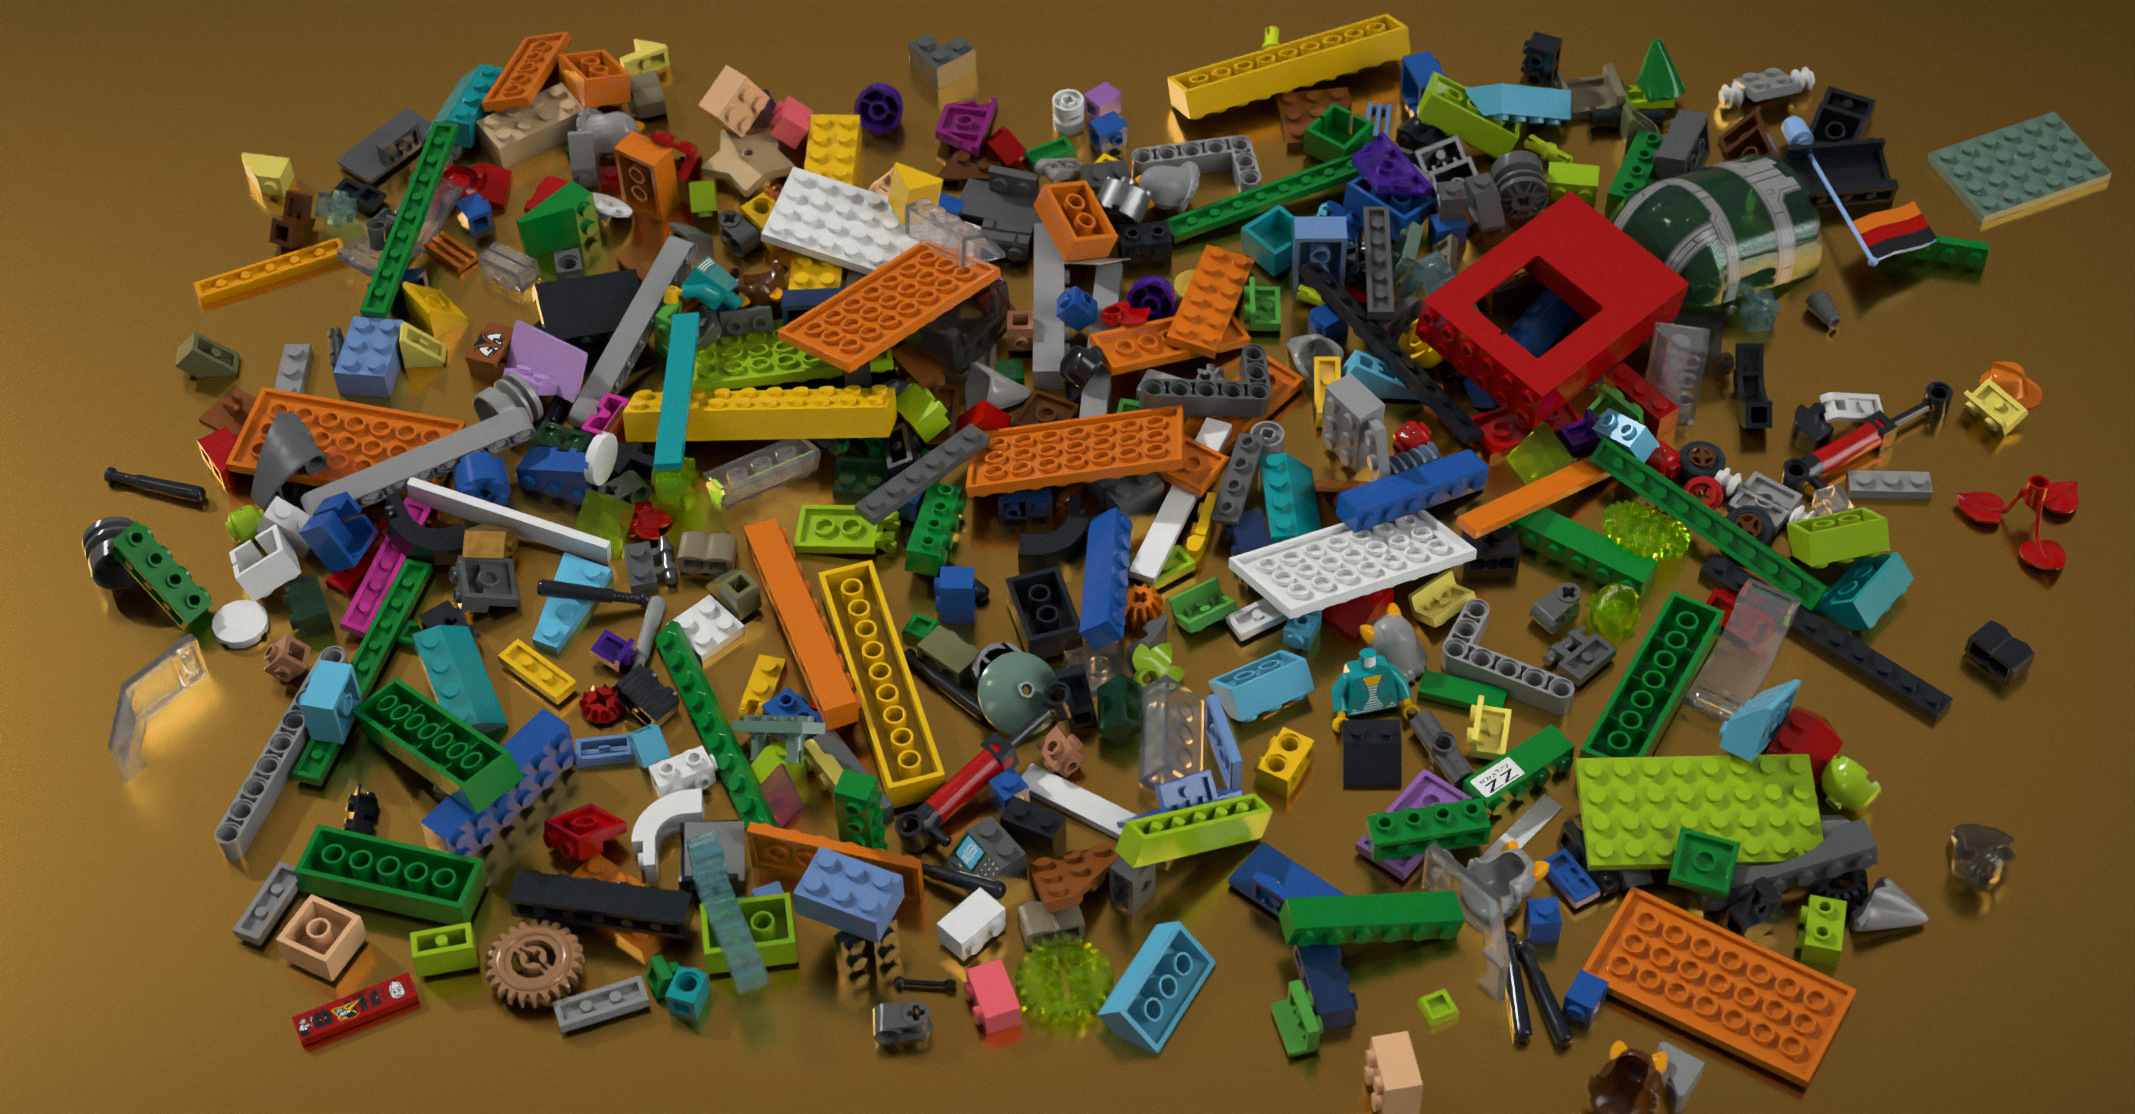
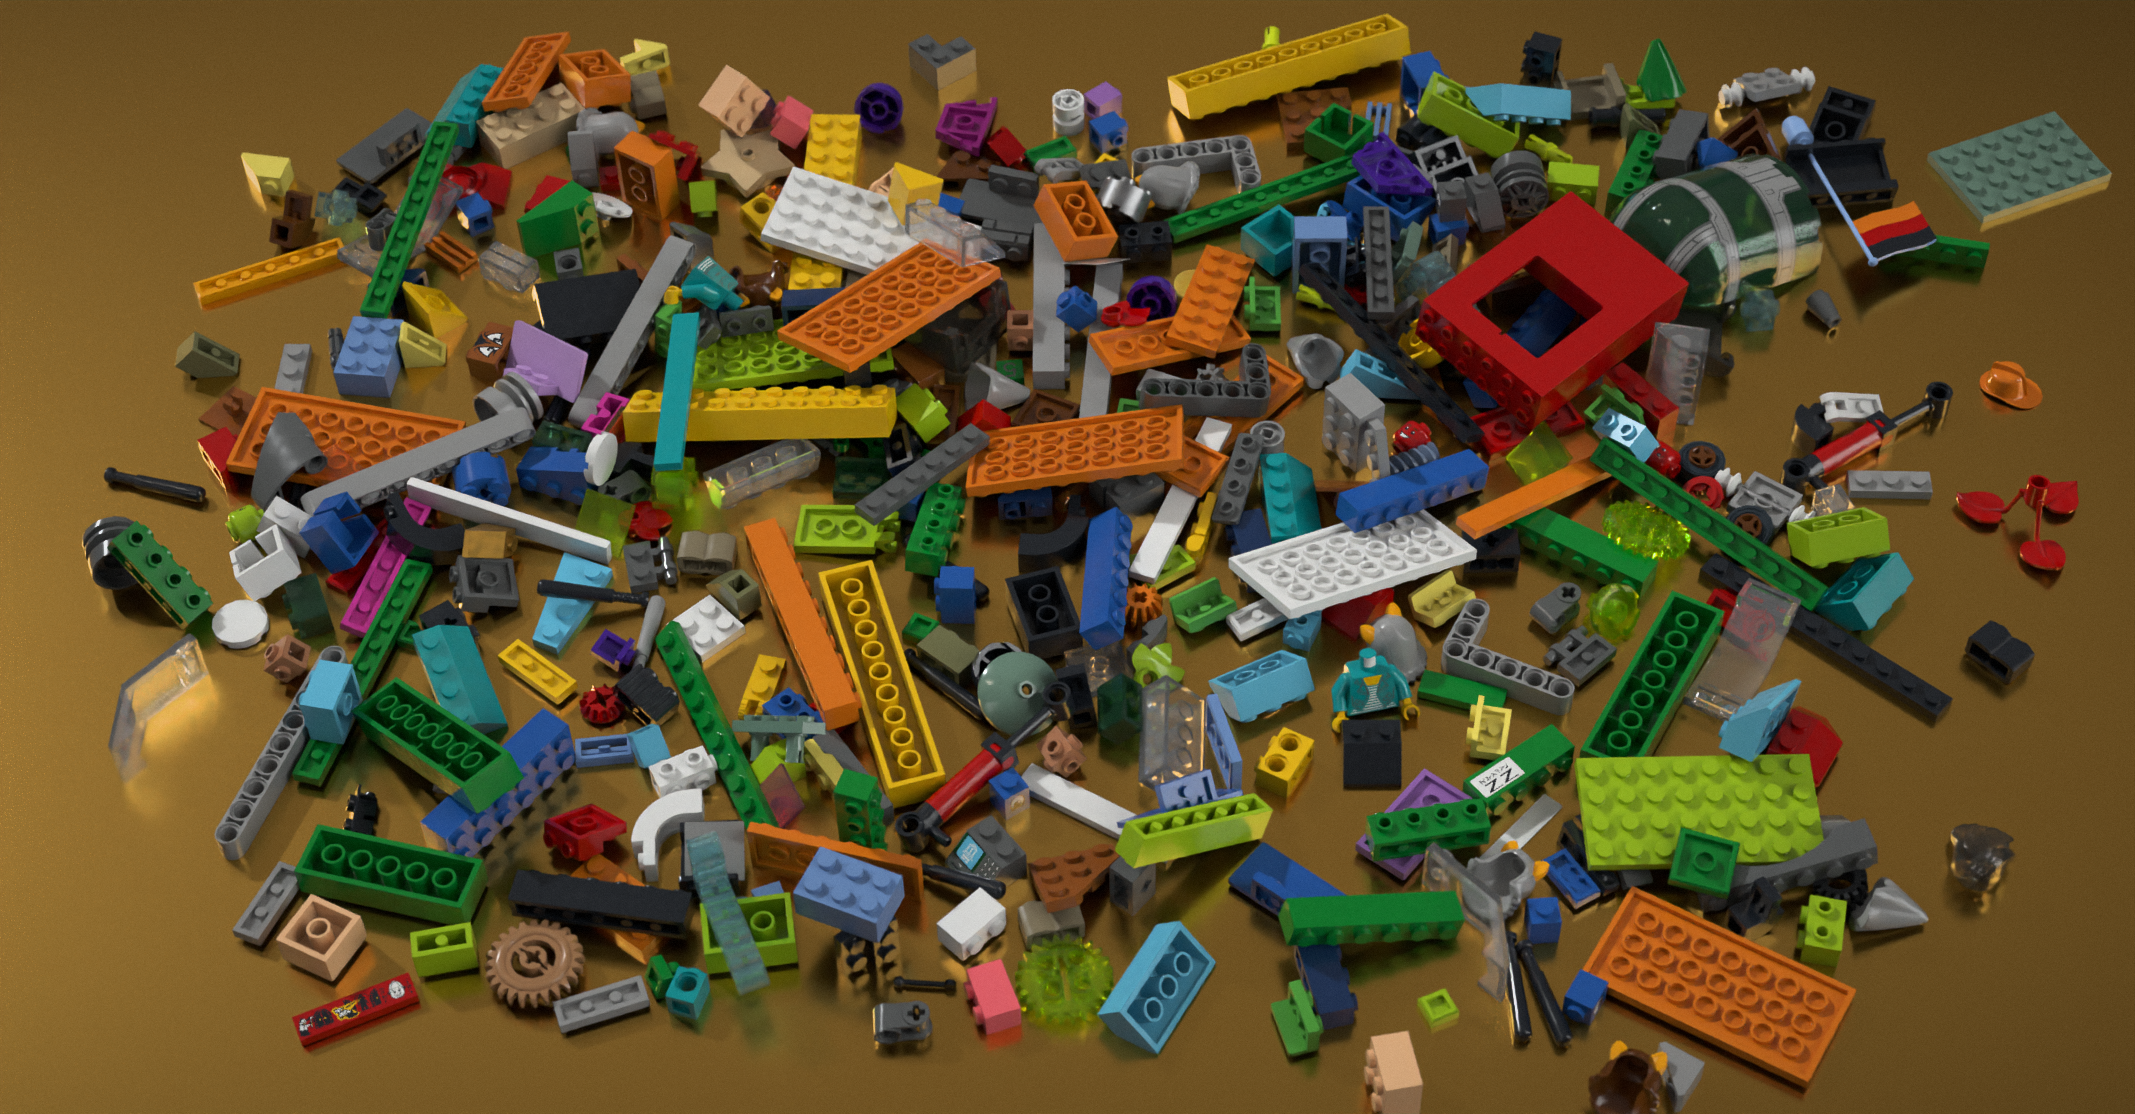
dark grey piece [718,210,763,257] -> none
black brick [1000,796,1067,858] -> none
black piece [1059,345,1103,402] -> none
blue brick [1307,303,1349,341] -> none
yellow hinge [1314,357,1341,427] -> none
dark grey piece [1410,710,1476,790] -> none
dark purple bracket [1559,409,1600,453] -> none
black arch [1733,343,1773,429] -> none
lime cylinder [1821,755,1882,811] -> none
light yellow bracket [1963,378,2028,436] -> none
none -> blue slope [1697,137,1738,181]

